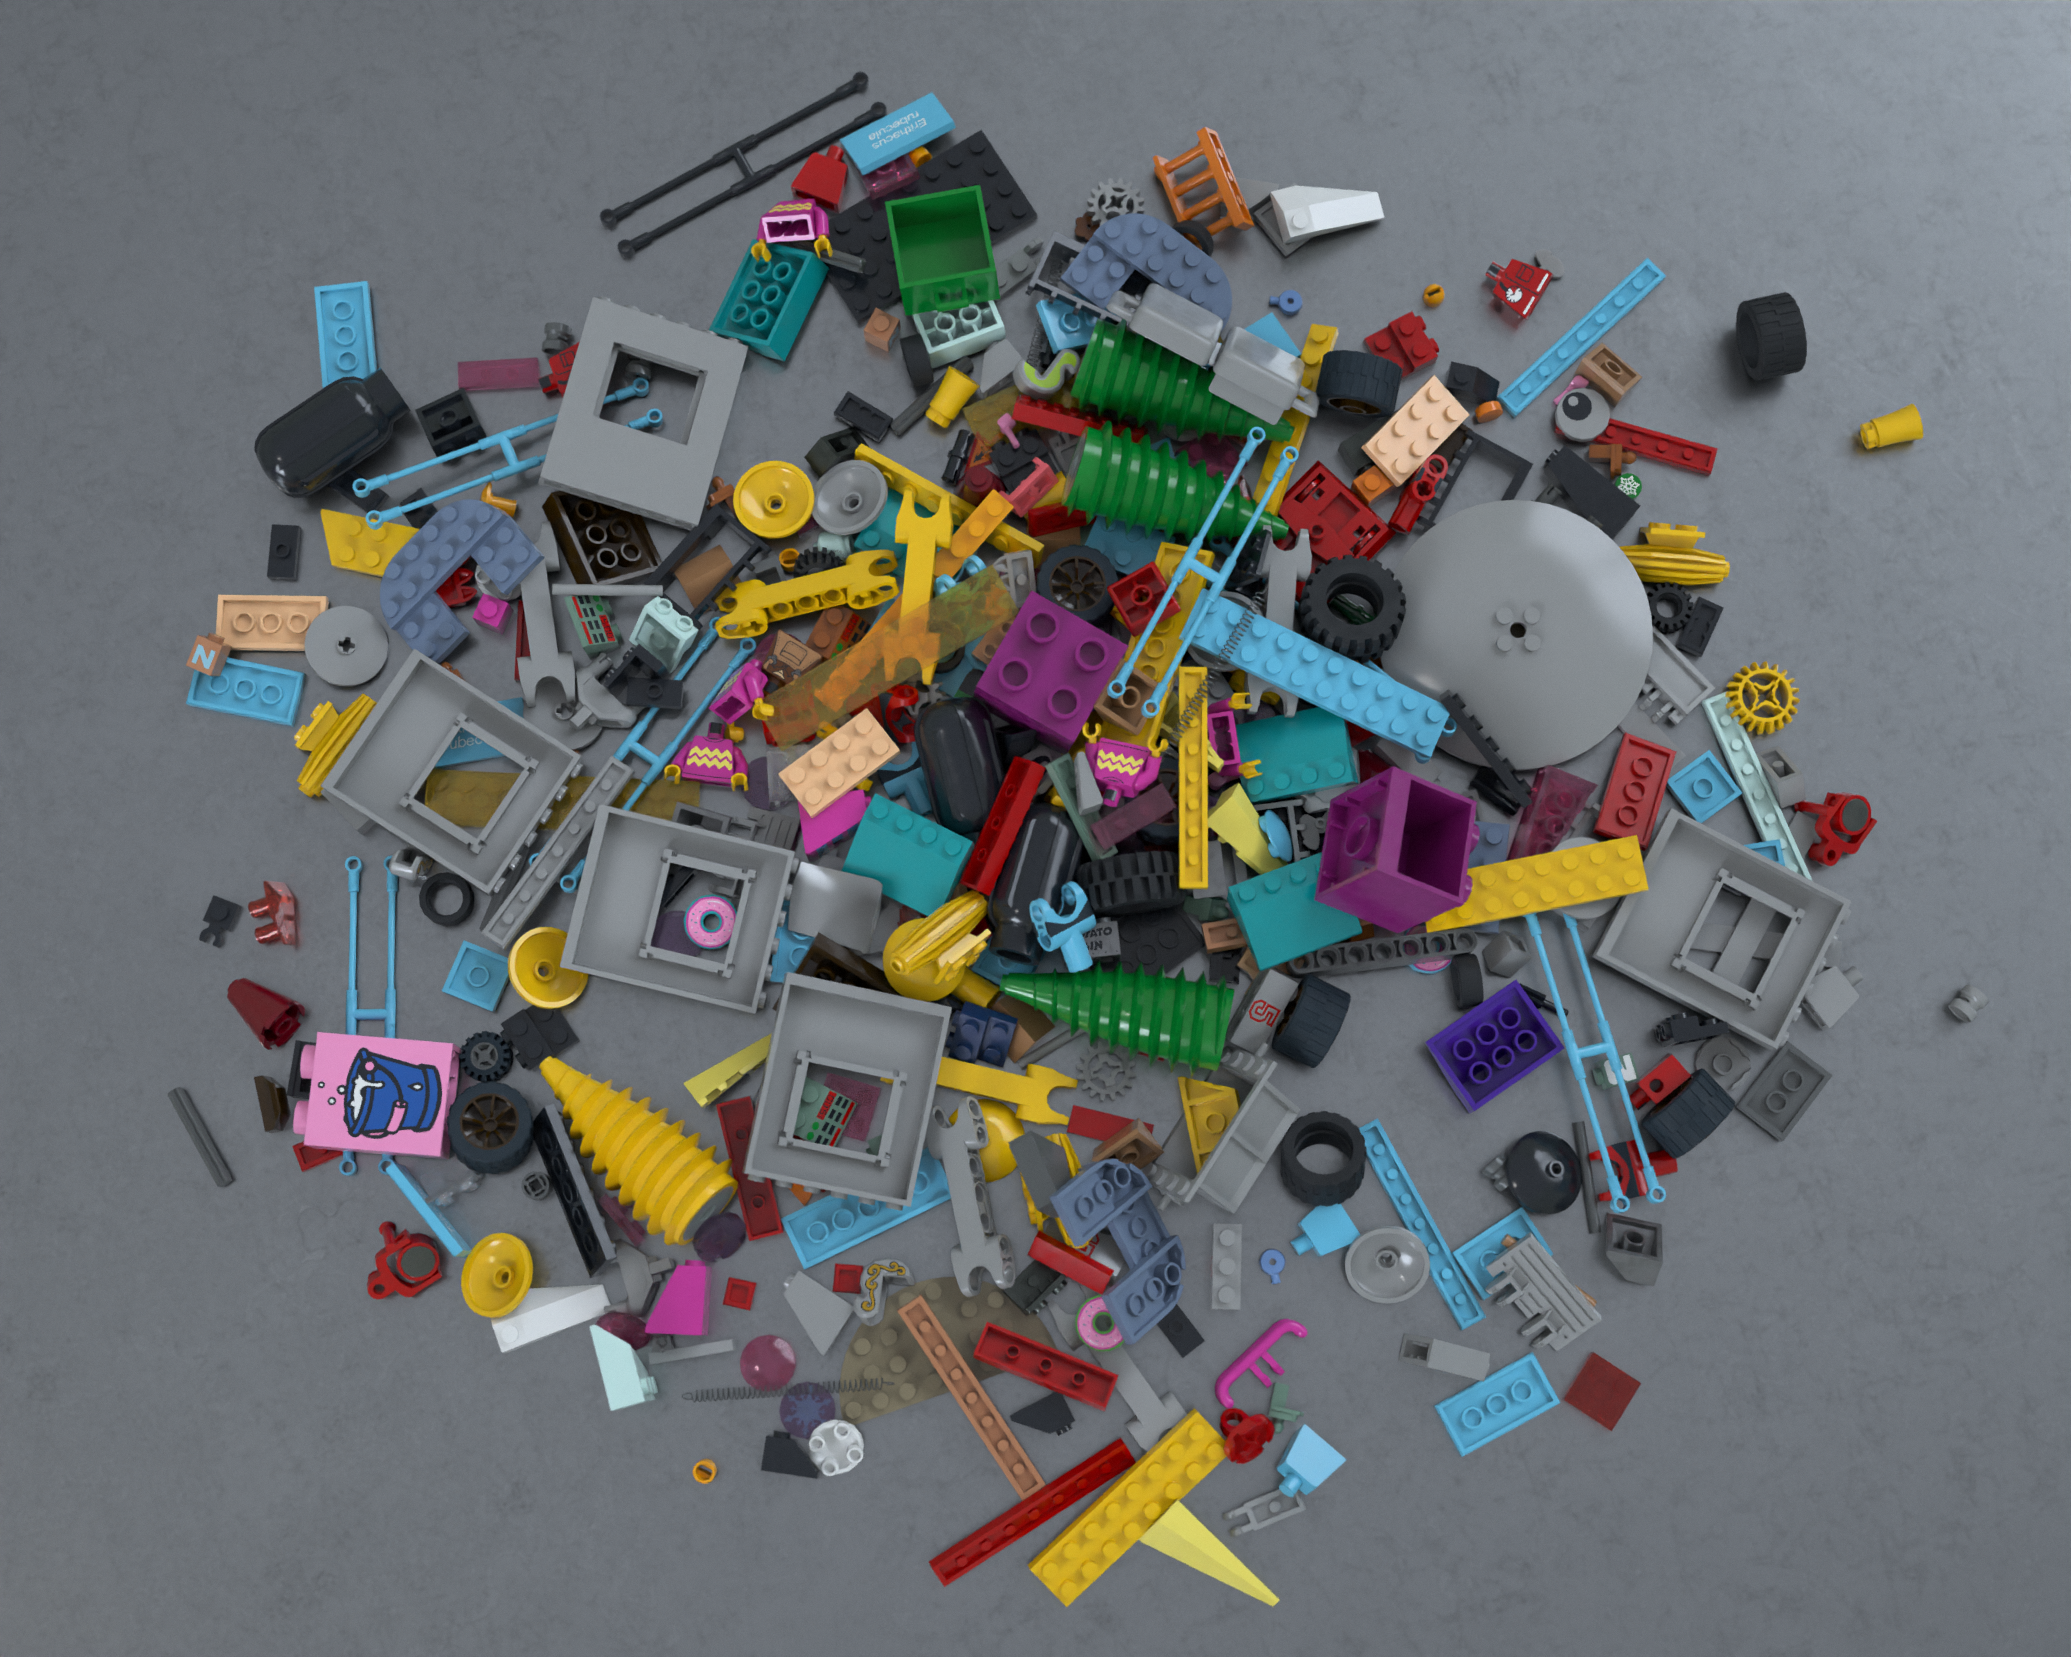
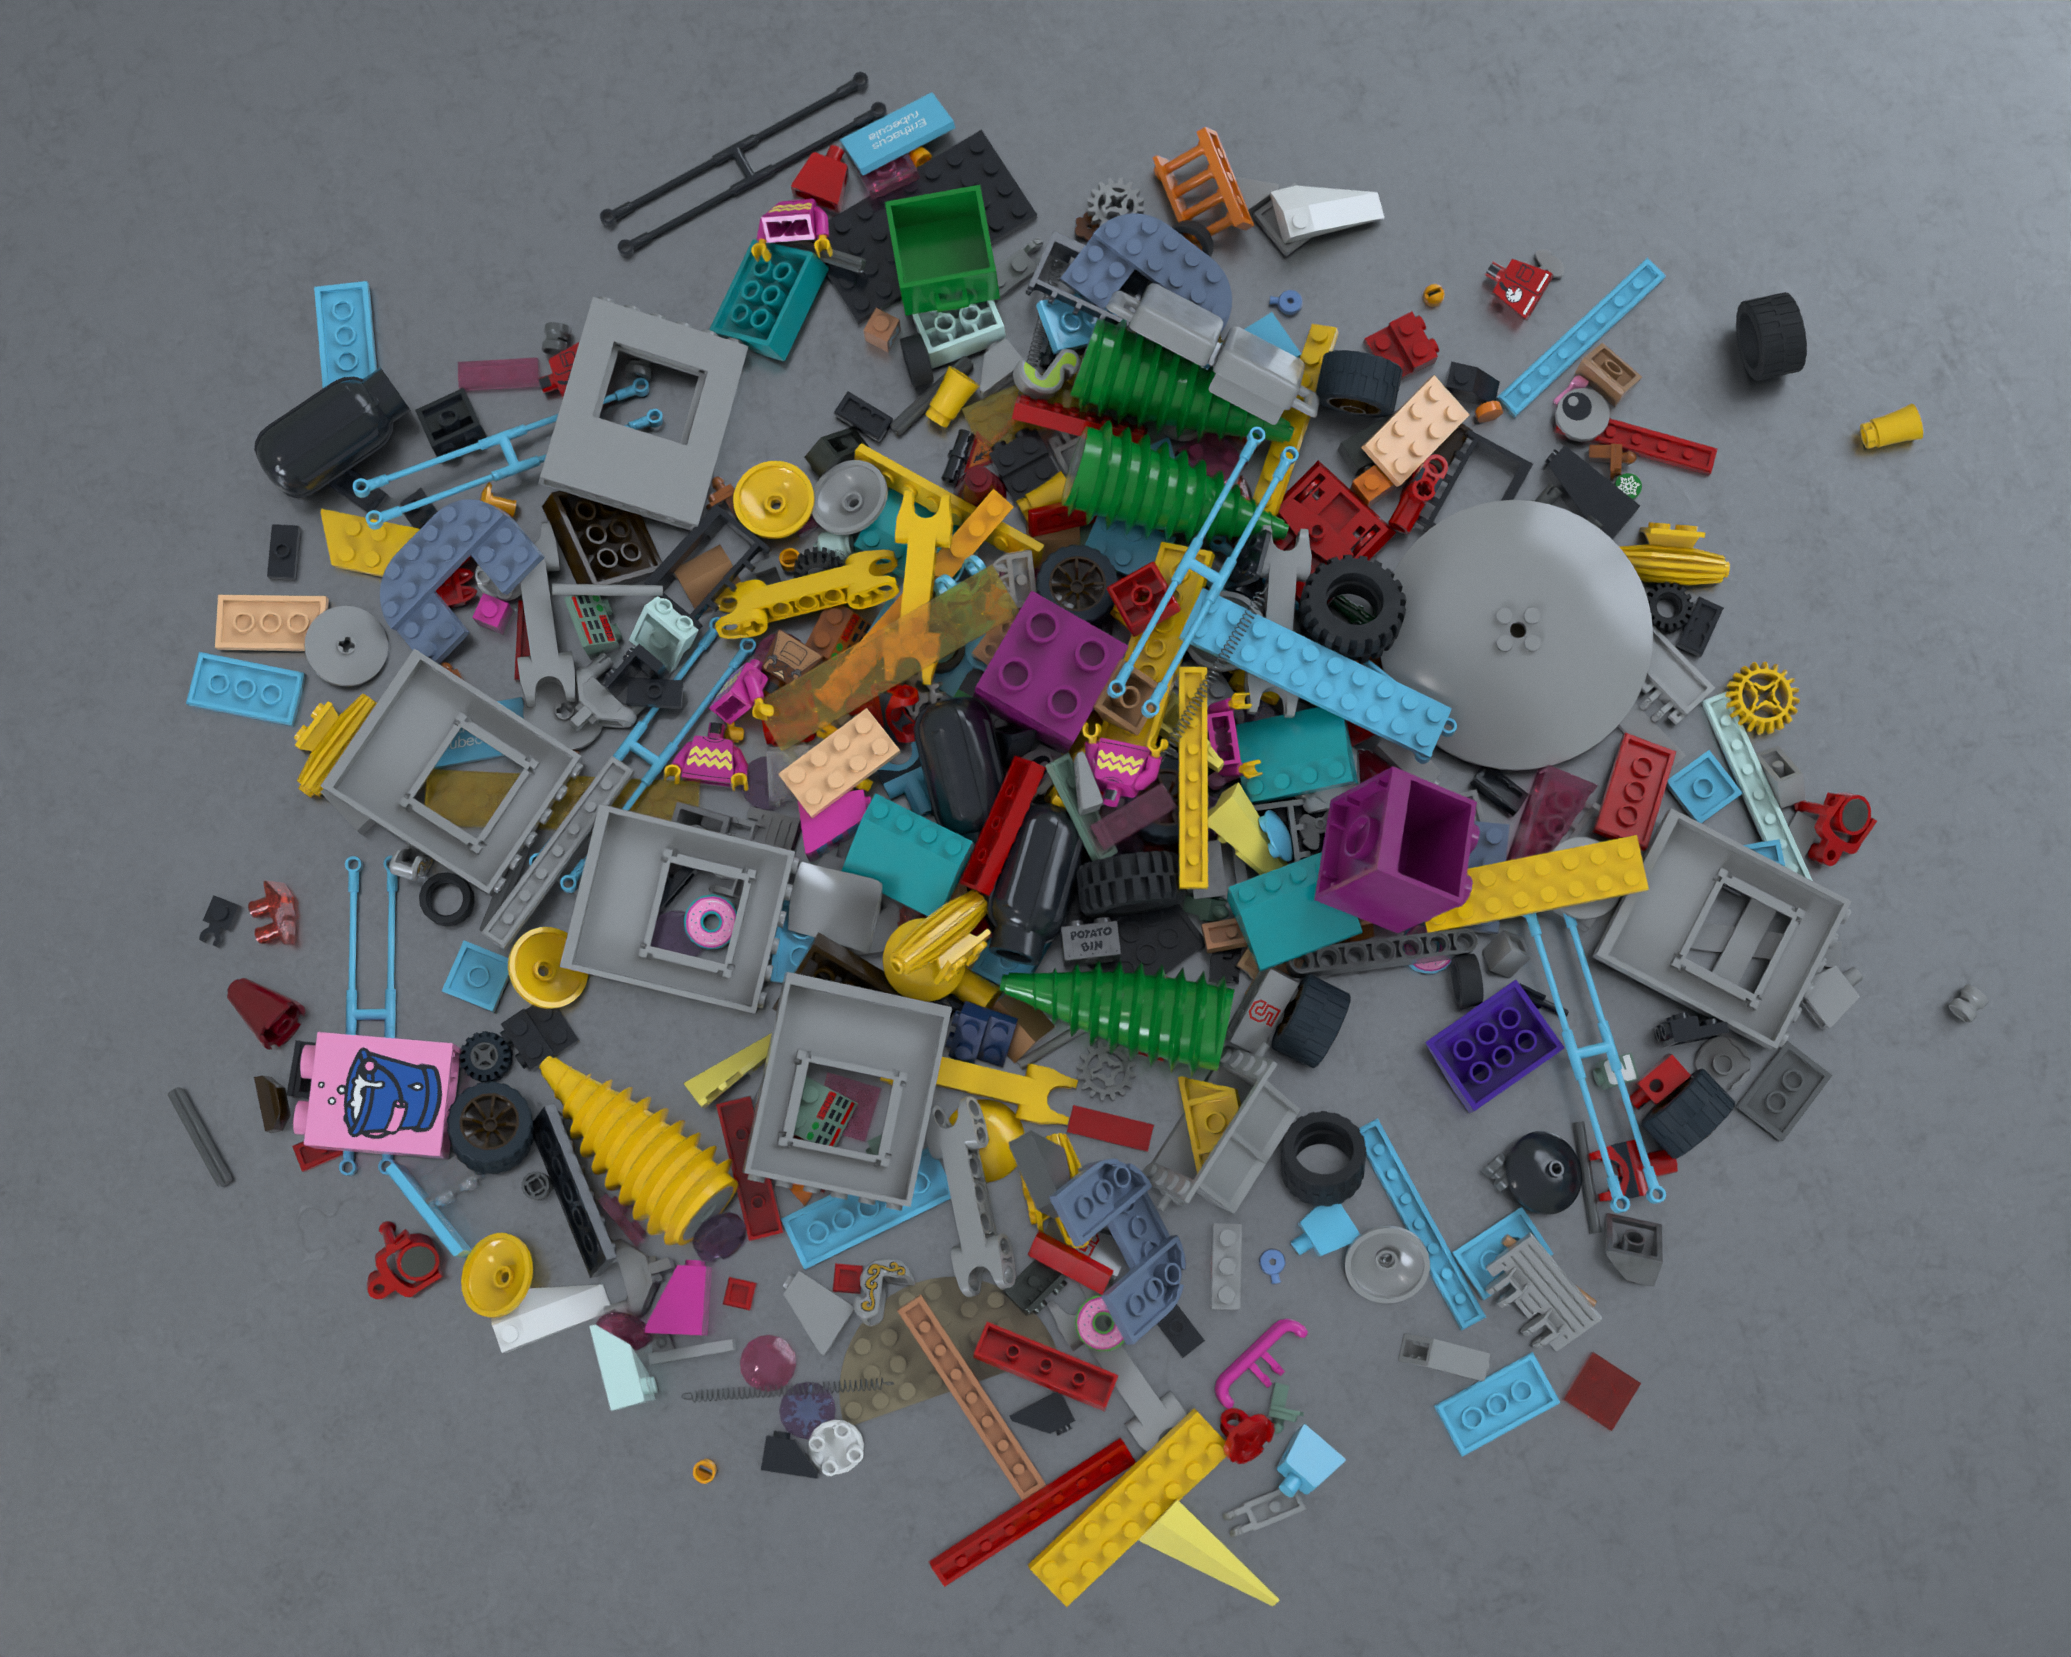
nougat brick [186,632,232,676] -> none
bright pink hand [997,413,1020,449] -> none
coral hinge [999,457,1059,518] -> none
medium azure connector [1029,881,1096,973] -> none
medium nougat slope [1092,1118,1164,1169] -> none
black plate [1440,689,1533,808] -> none

